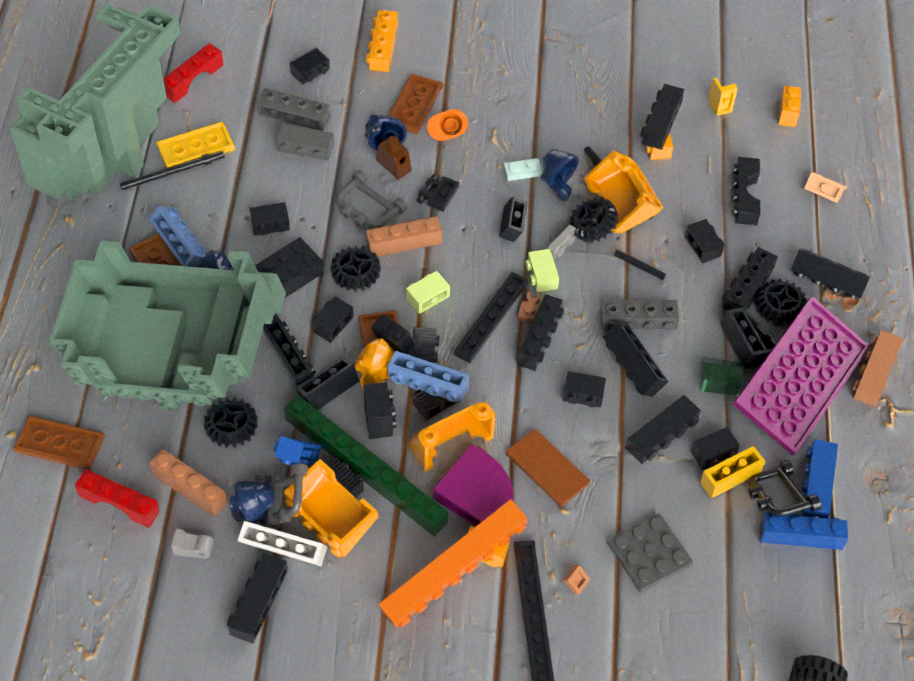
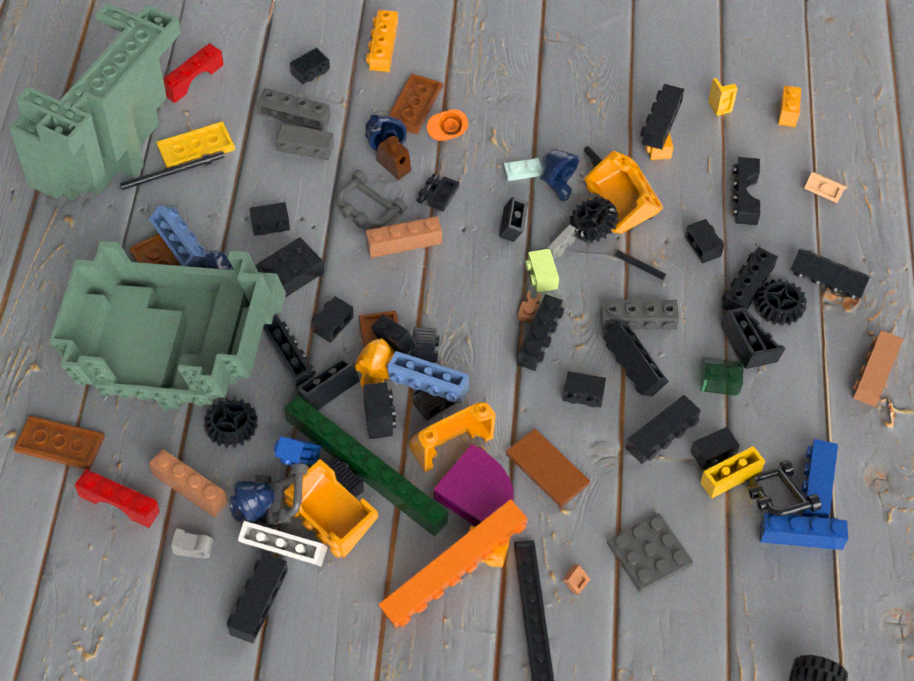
black gear [330,245,381,292] -> none
yellowish green brick [406,271,450,314] -> none
black plate [454,272,528,363] -> none
magenta plate [733,296,870,456] -> none

